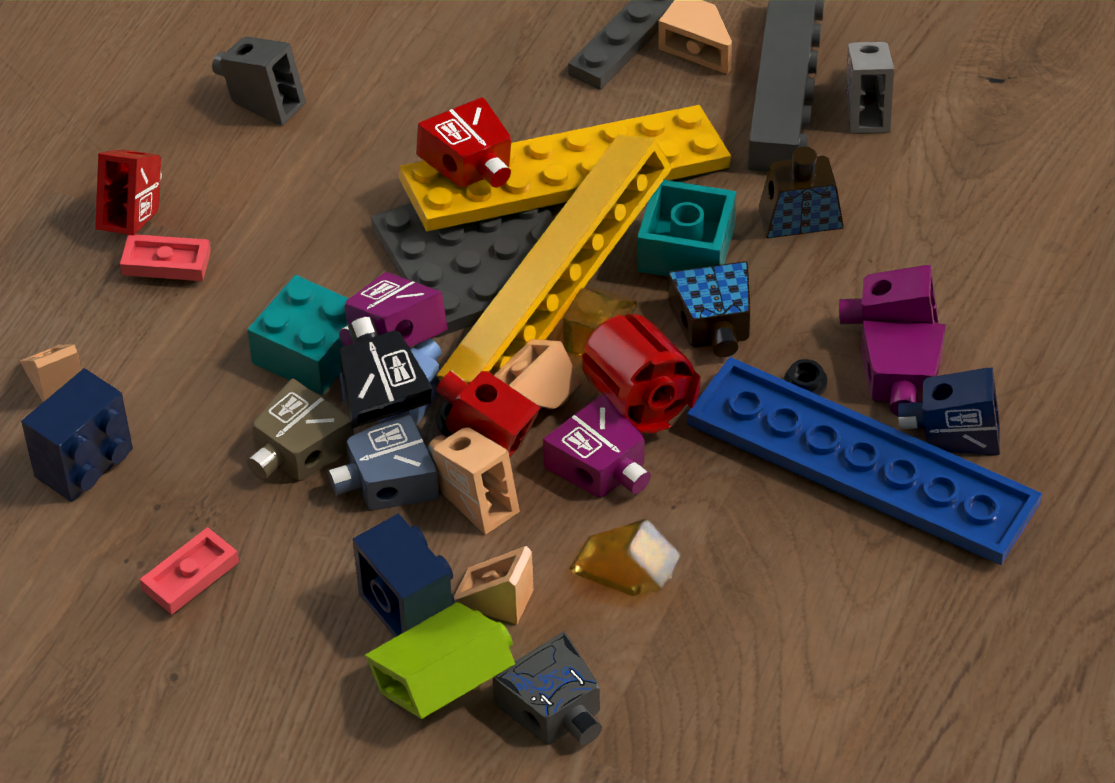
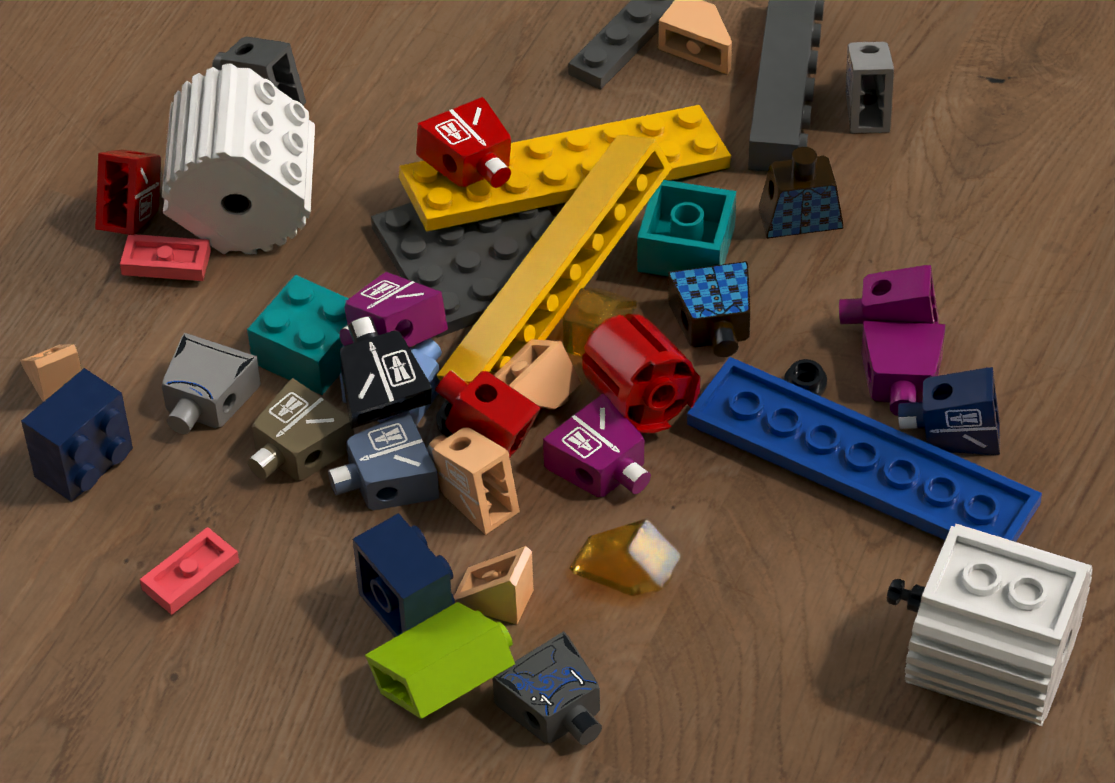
none -> white piece [161,63,315,254]
none -> light grey torso [162,333,261,434]
none -> white piece [887,524,1093,726]

